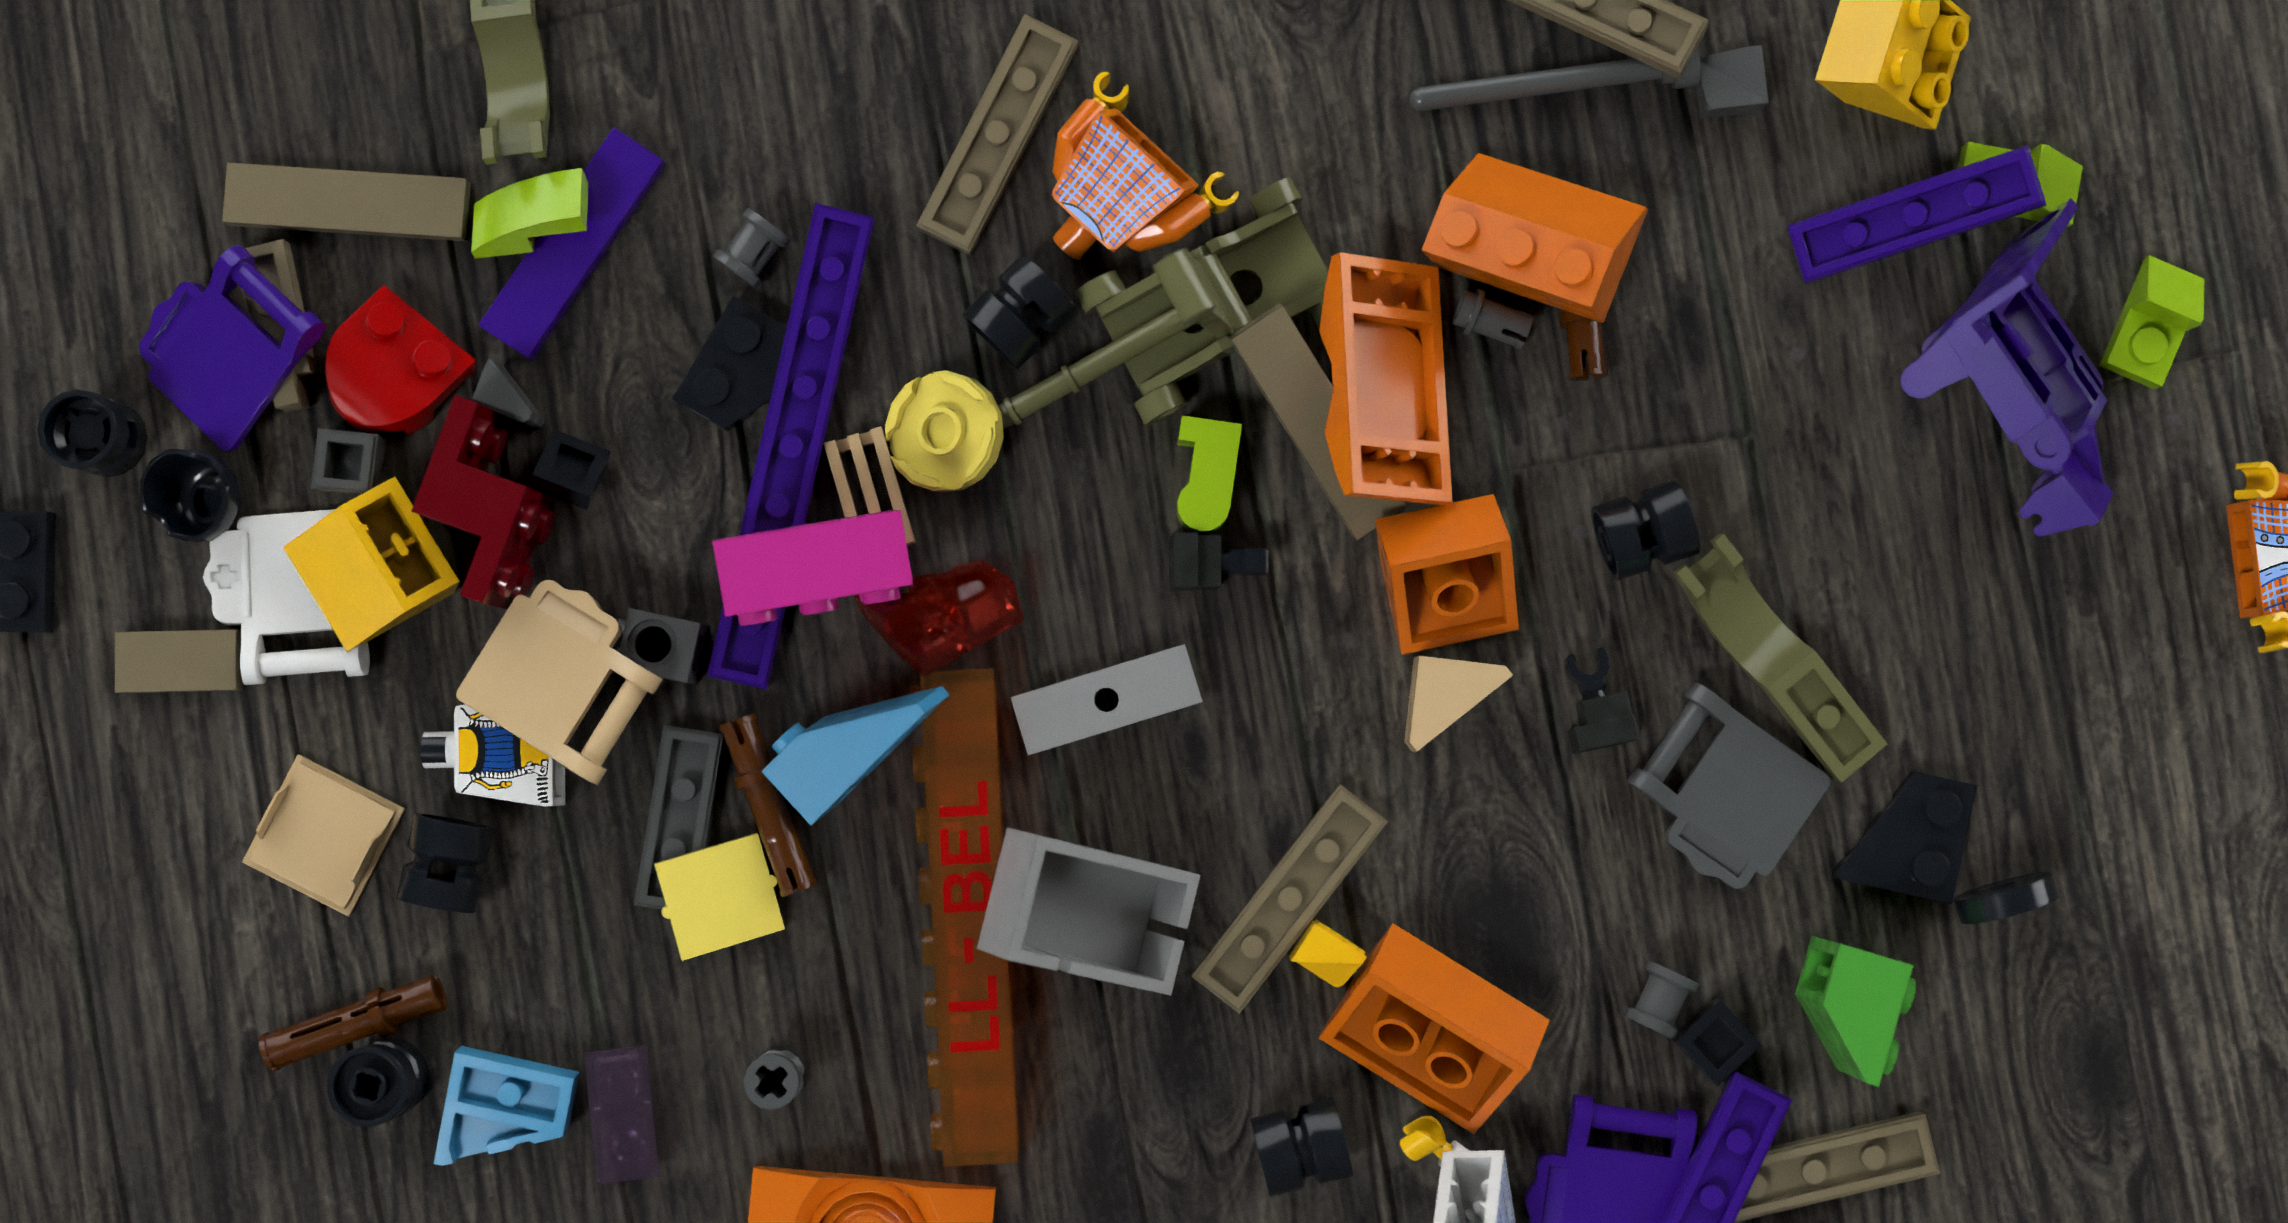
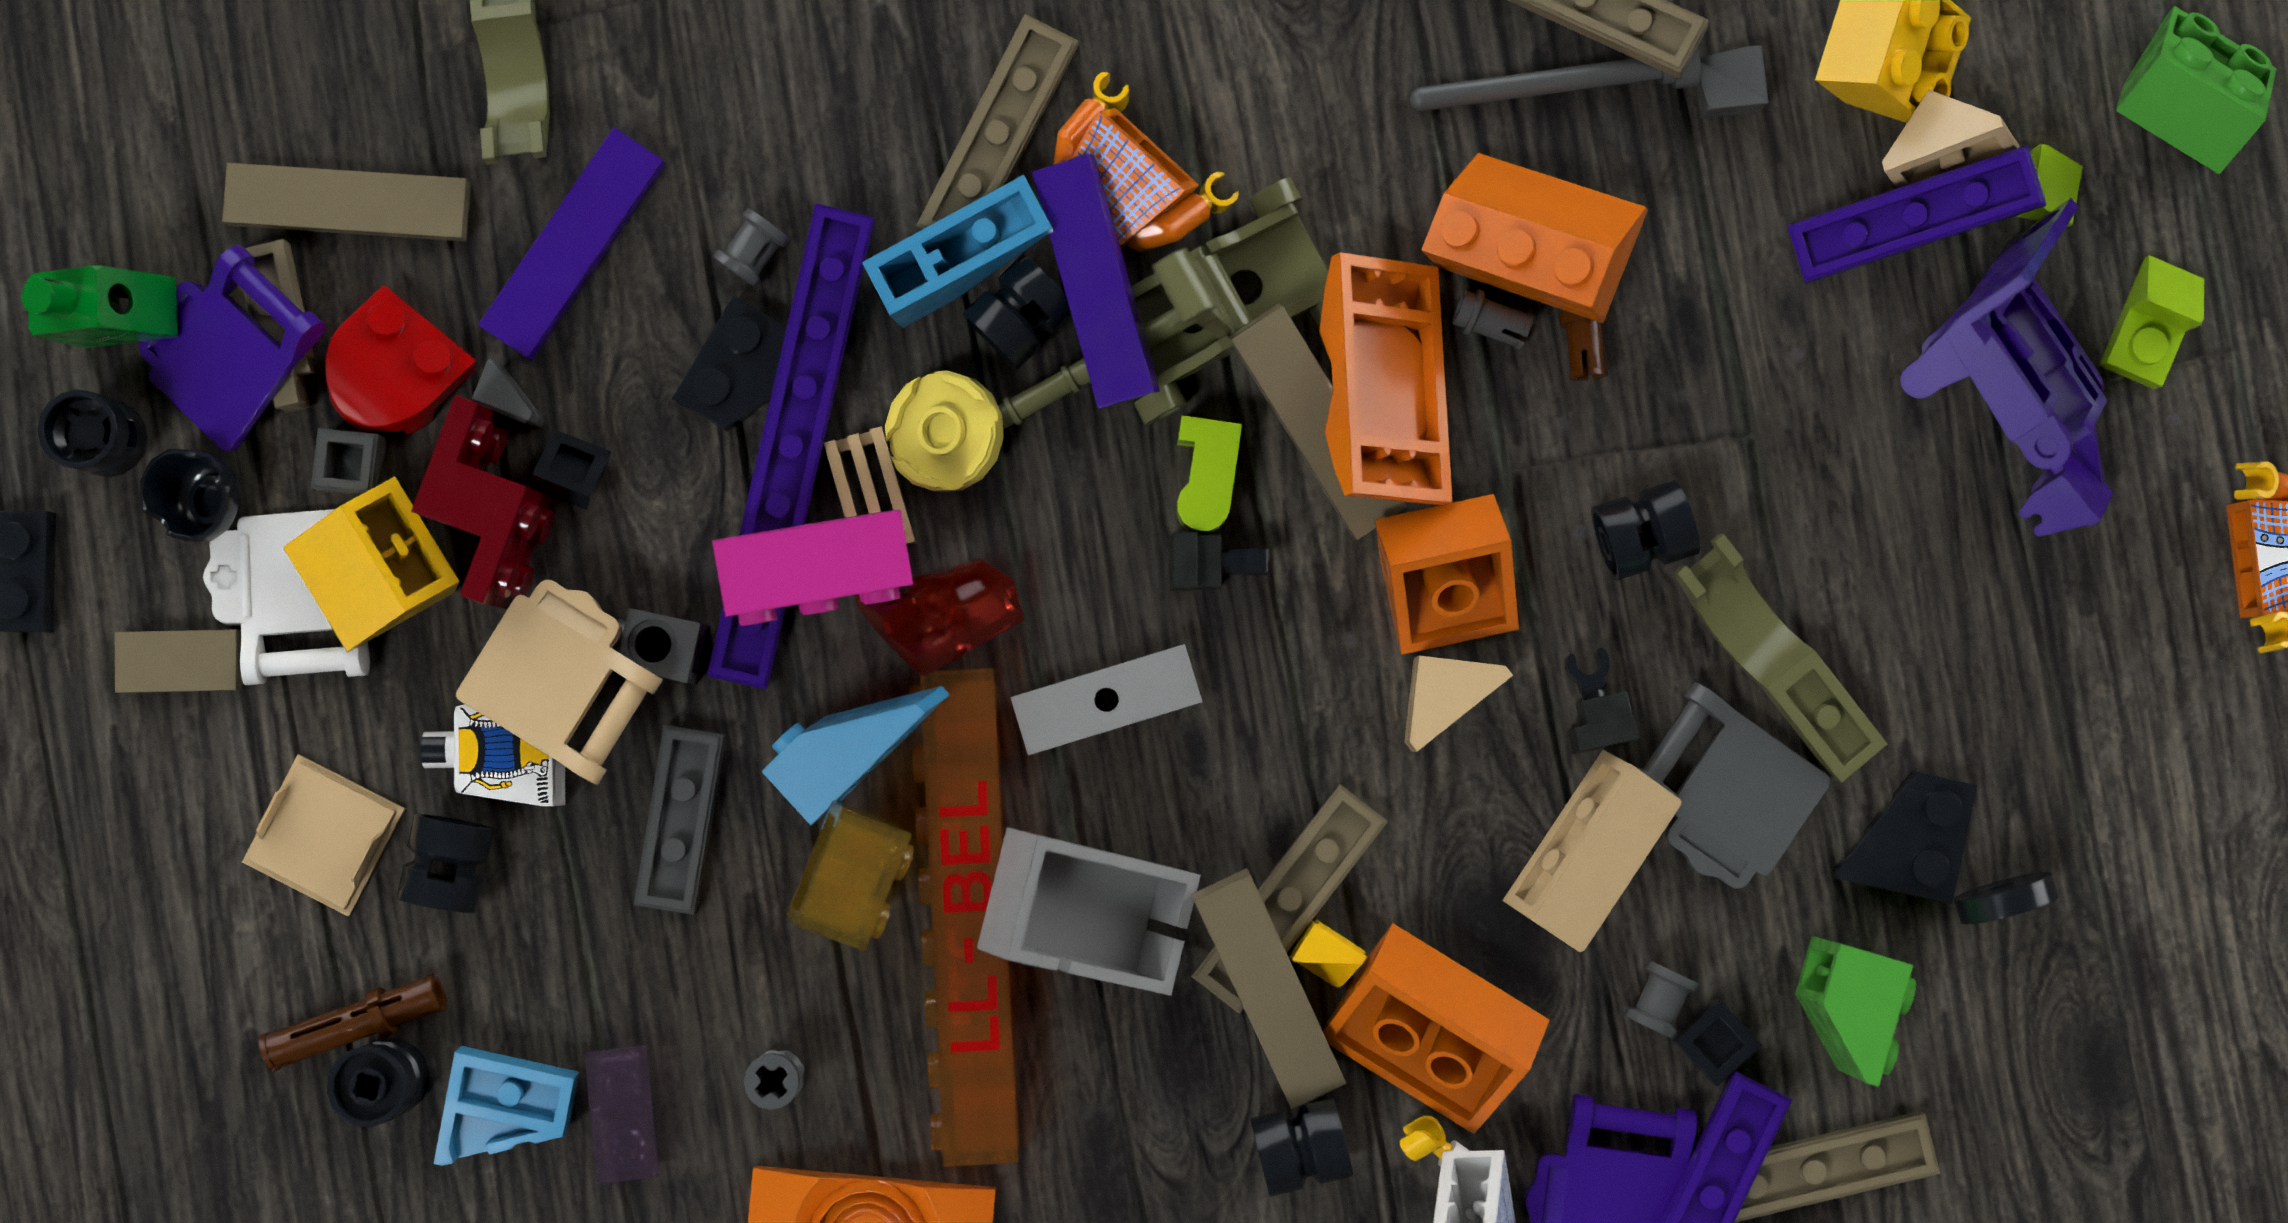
lime slope [471,168,589,259] -> none
light yellow piece [654,833,785,961] -> none
reddish brown pin [719,713,818,897] -> none
none -> green torso [21,266,178,348]
none -> clear yellow slope [786,800,914,951]
none -> dark azure slope [862,175,1053,328]
none -> dark purple tile [1032,154,1160,409]
none -> dark tan tile [1191,868,1347,1110]
none -> tan panel [1502,750,1681,952]
none -> tan slope [1882,90,2020,189]
none -> bright green slope [2116,6,2277,174]

